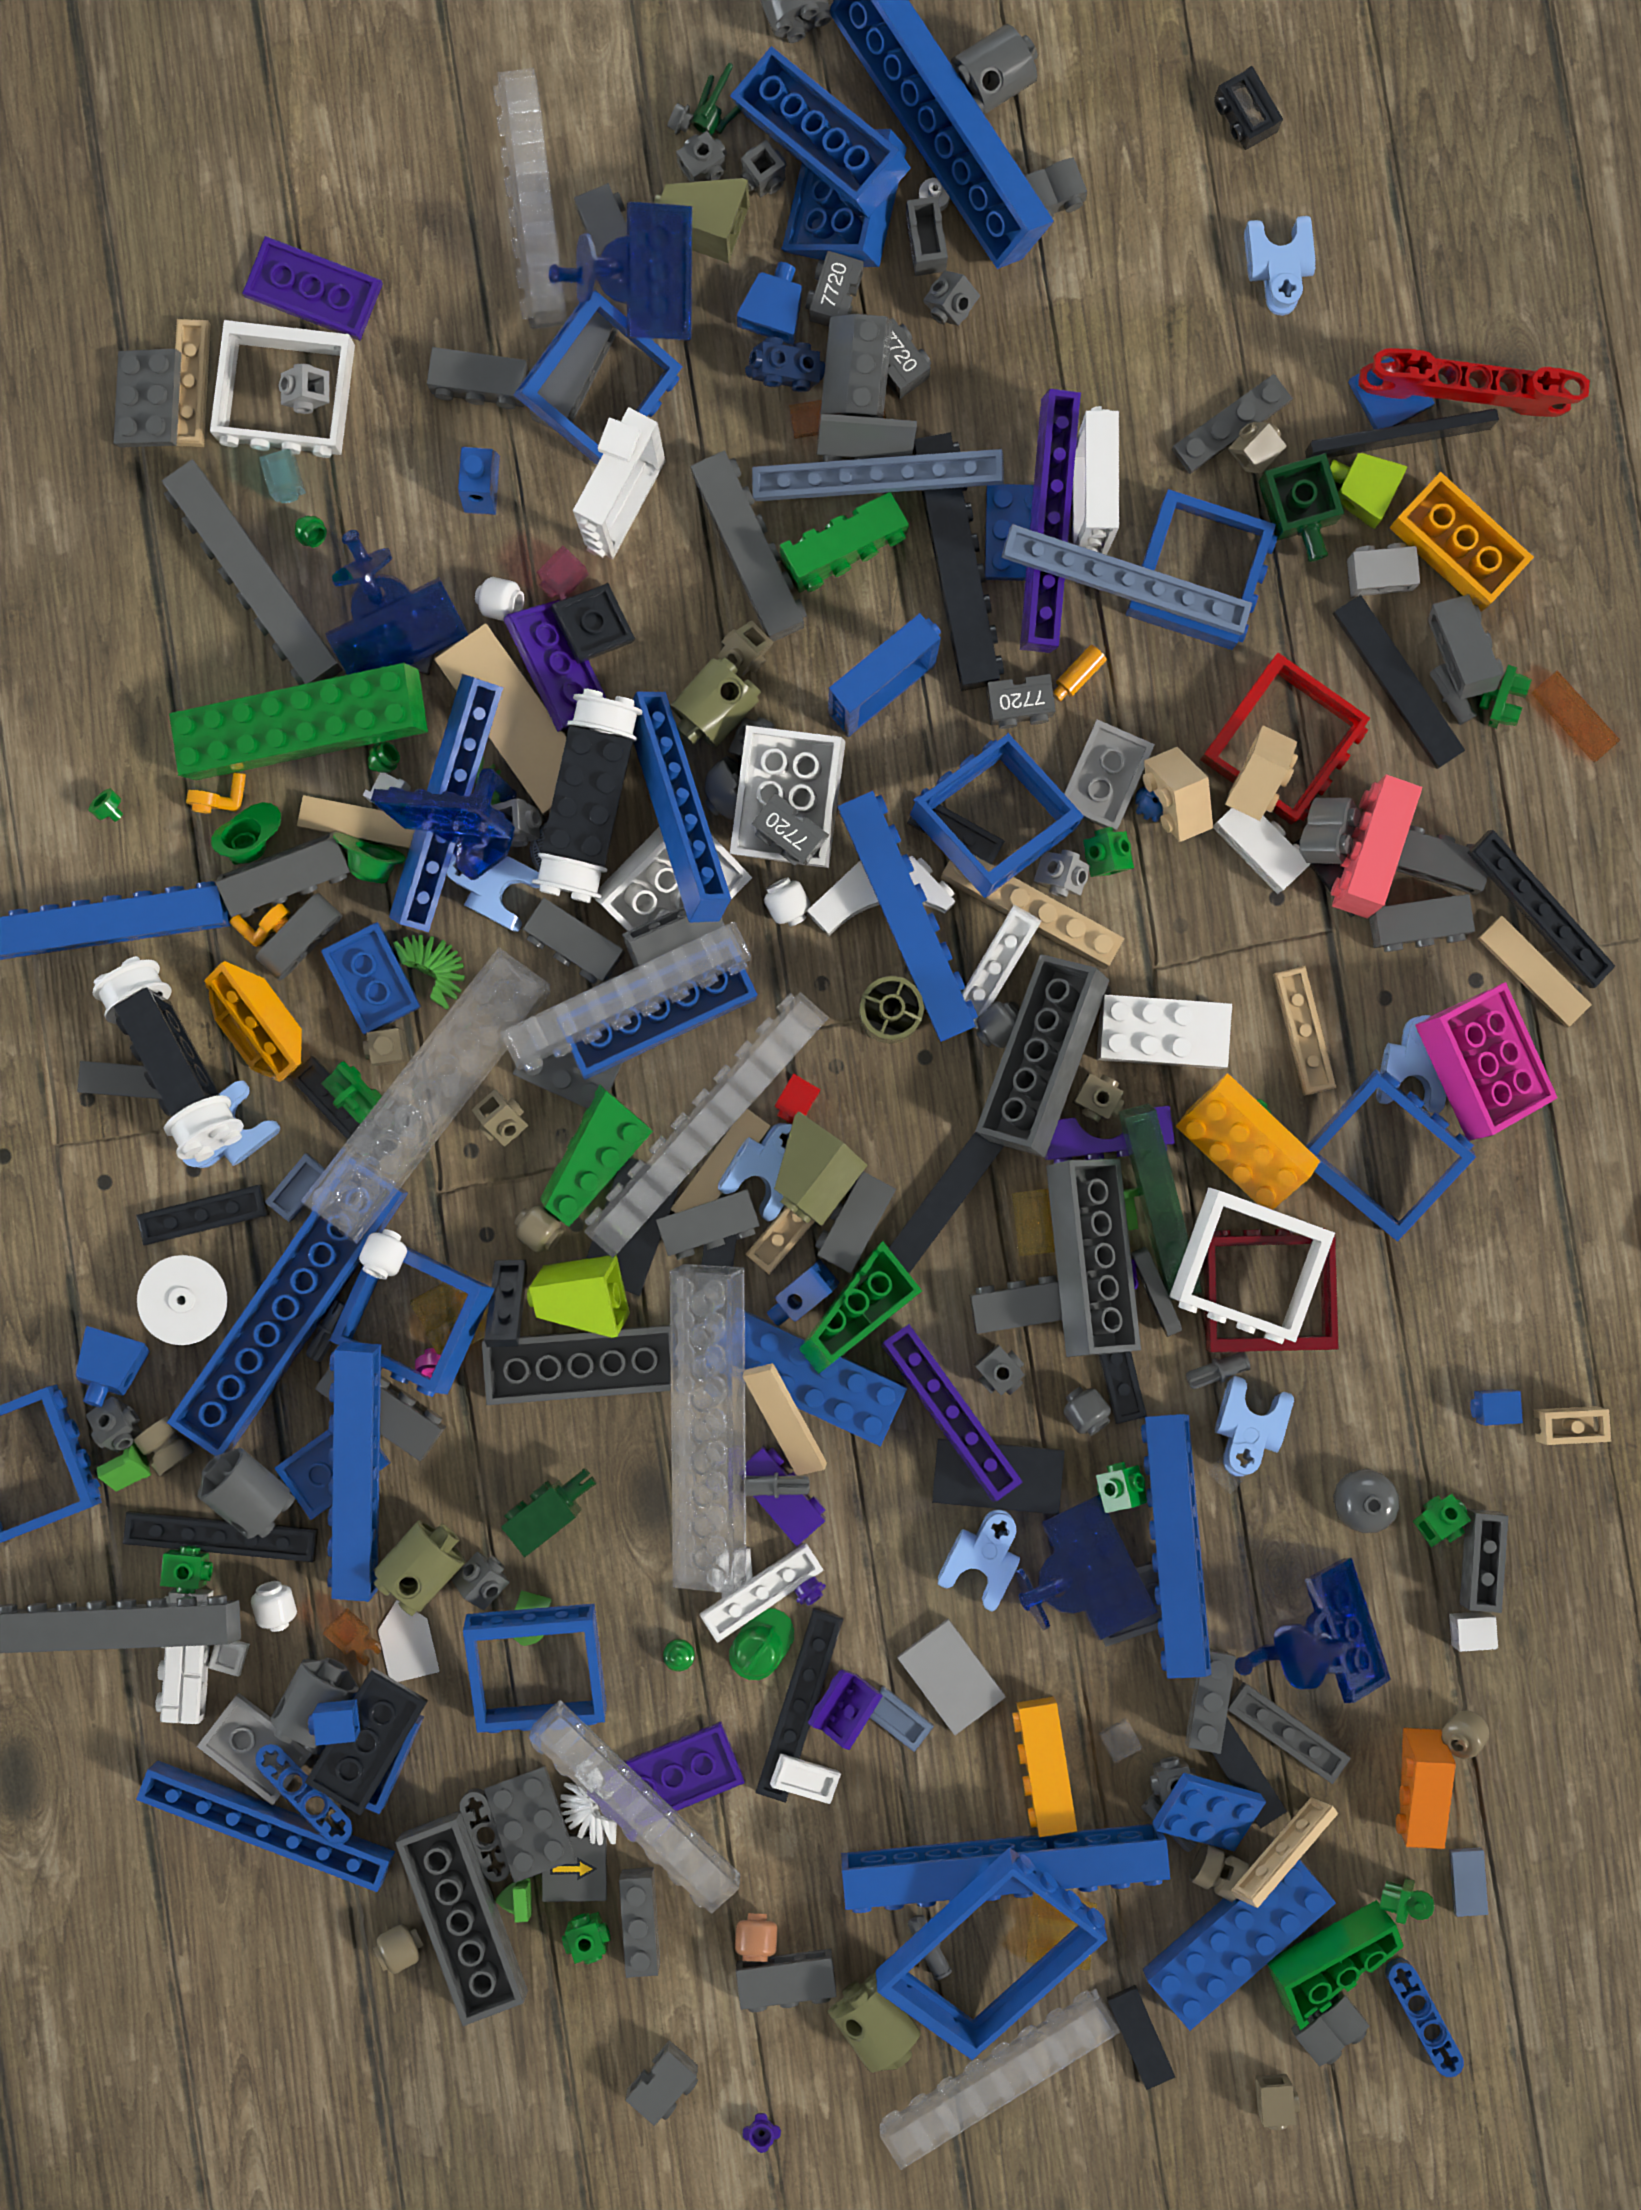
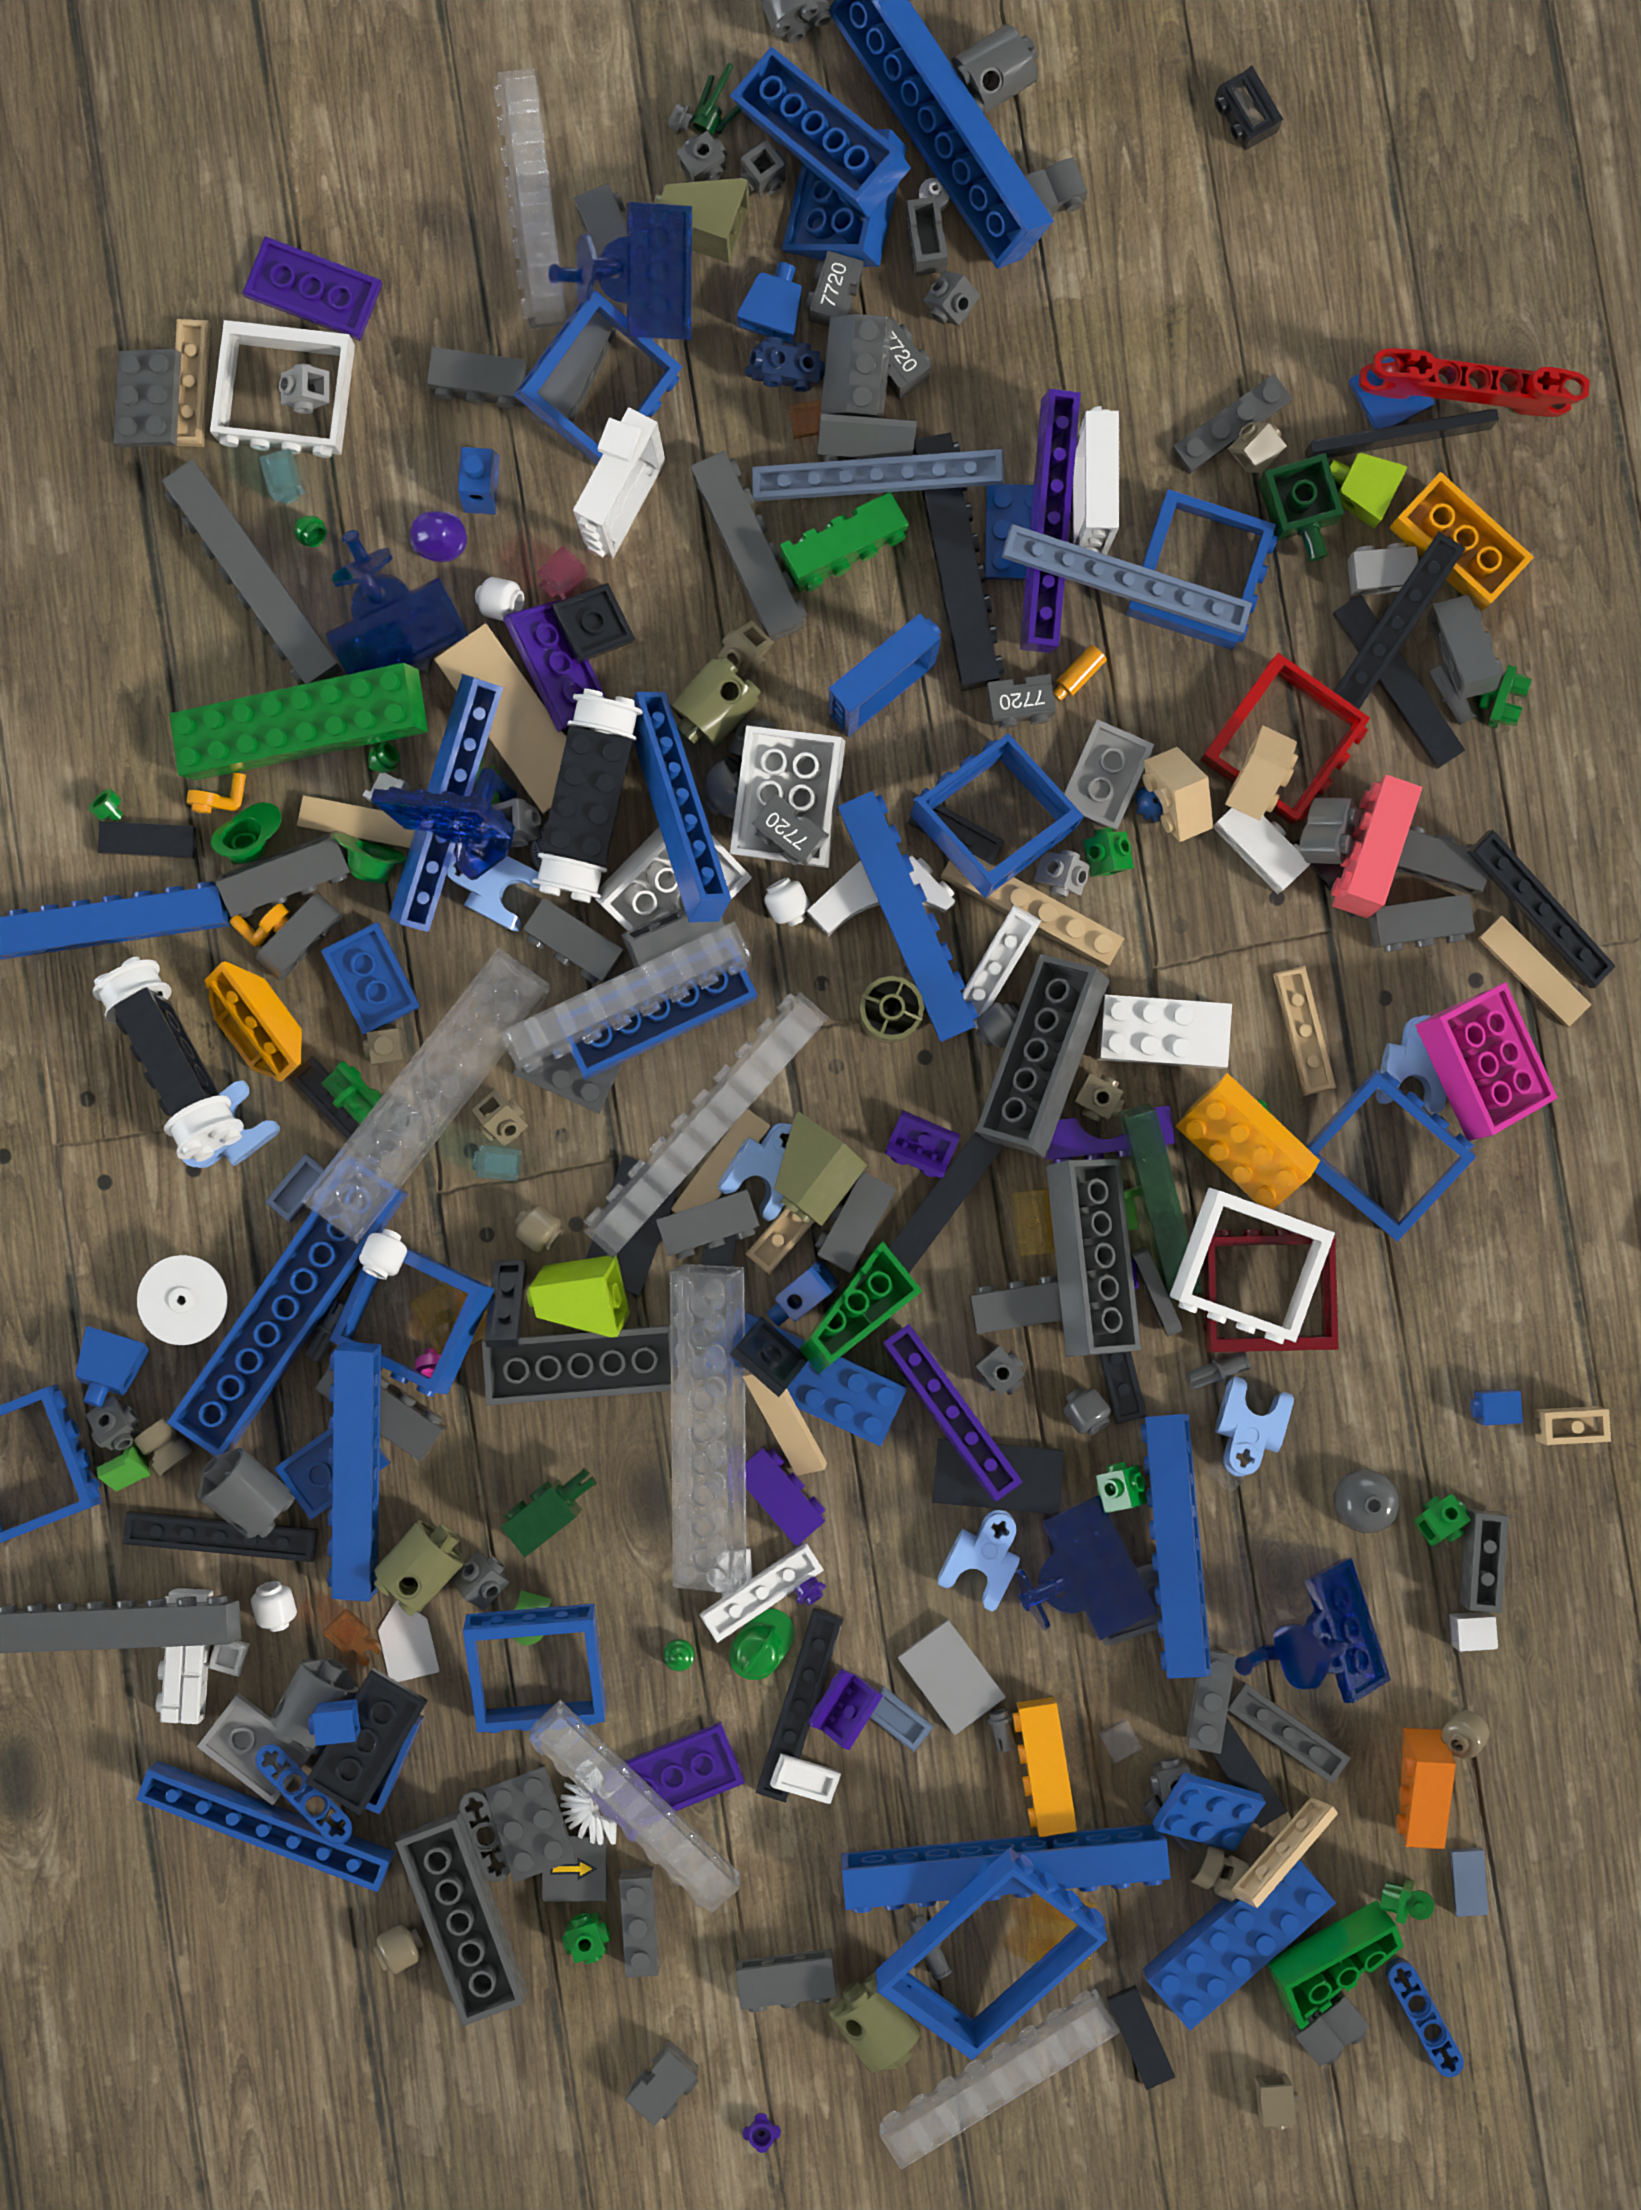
dark grey tile [77,1061,209,1099] -> none
black tile [136,1185,269,1246] -> none
green brick [160,1546,213,1594] -> none
bright green hair [393,935,465,1010] -> none
bright green tile [496,1877,532,1923] -> none
green wedge [540,1084,653,1227] -> none
nougat head [735,1913,777,1962] -> none
dark grey axle [745,1473,810,1498] -> none
red brick [774,1073,821,1124] -> none
light blue piece [1244,216,1315,316] -> none
clear orange tile [1531,670,1620,762] -> none
none -> black tile [98,821,196,859]
none -> dark purple hat [410,511,467,562]
none -> clear light blue brick [472,1145,522,1181]
none -> black tile [730,1317,808,1397]
none -> dark purple bracket [885,1110,961,1178]
none -> dark grey pin [987,1708,1017,1752]
none -> black tile [1333,532,1466,709]

